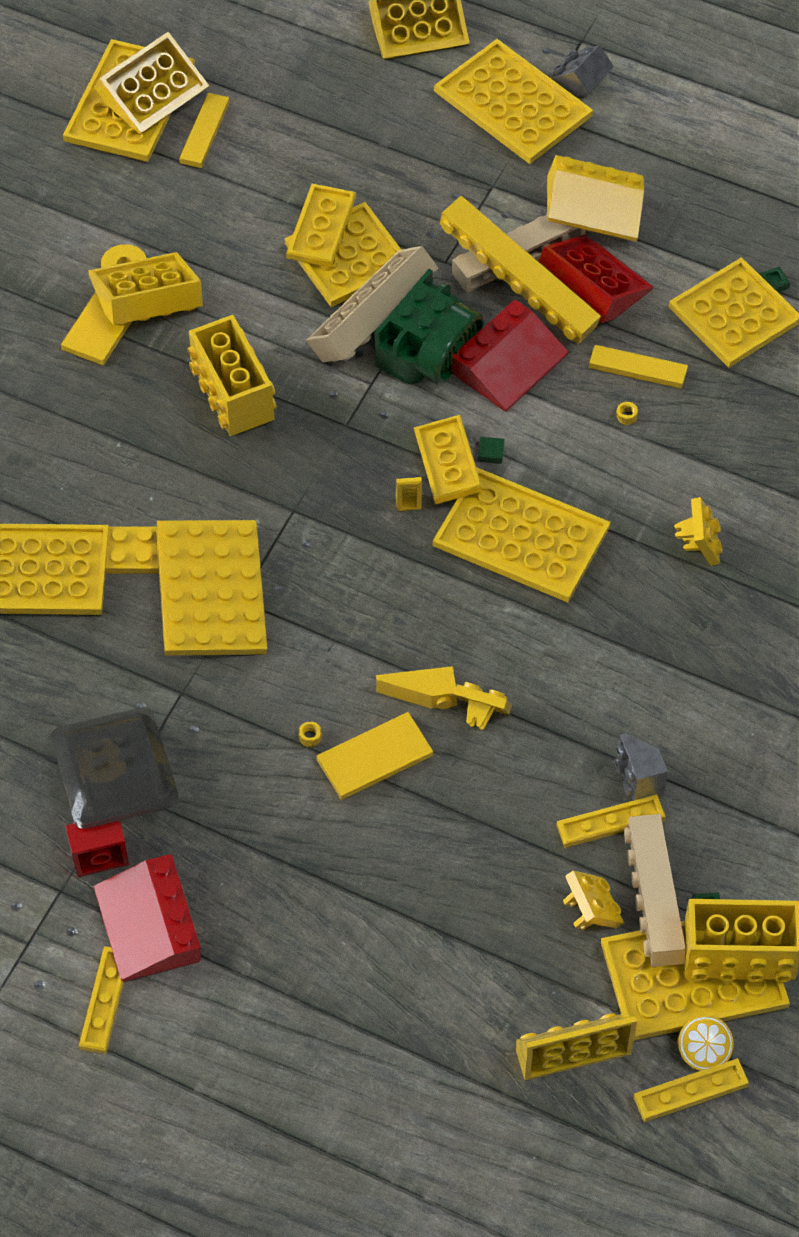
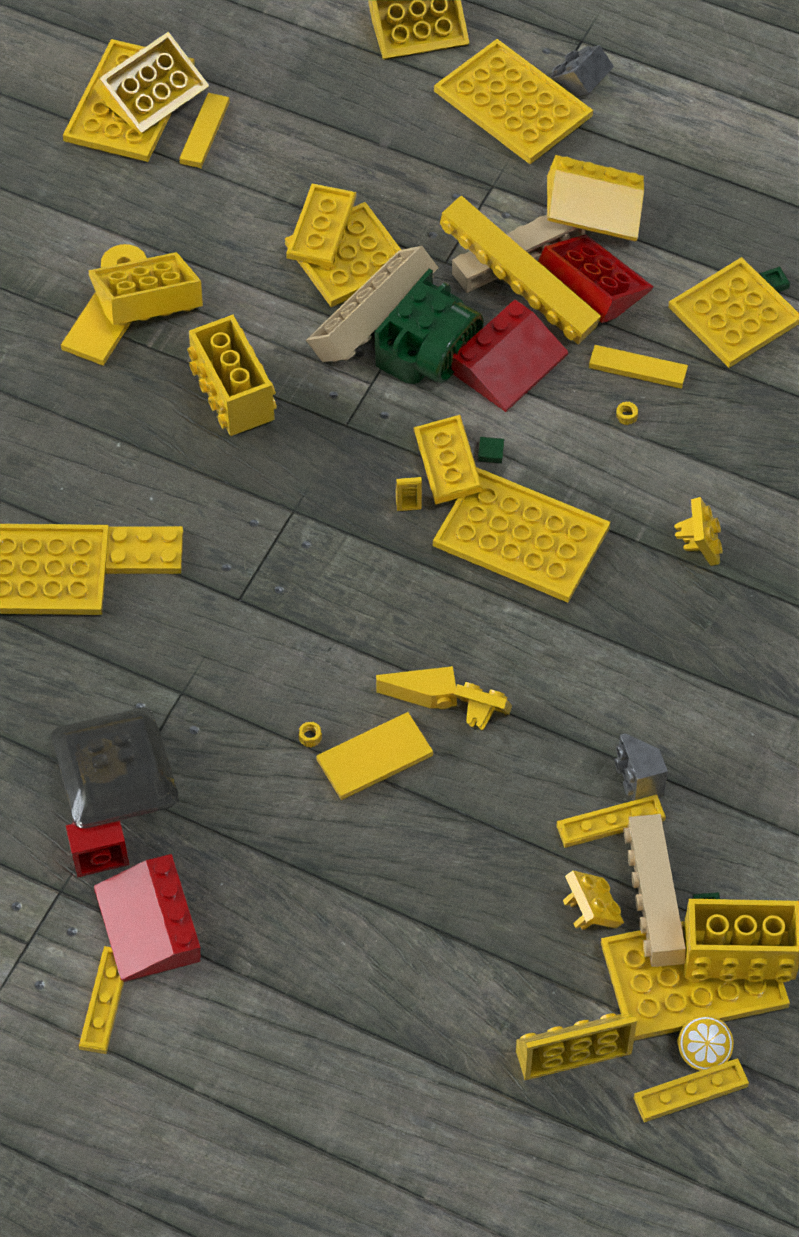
yellow plate [156,520,267,656] -> none

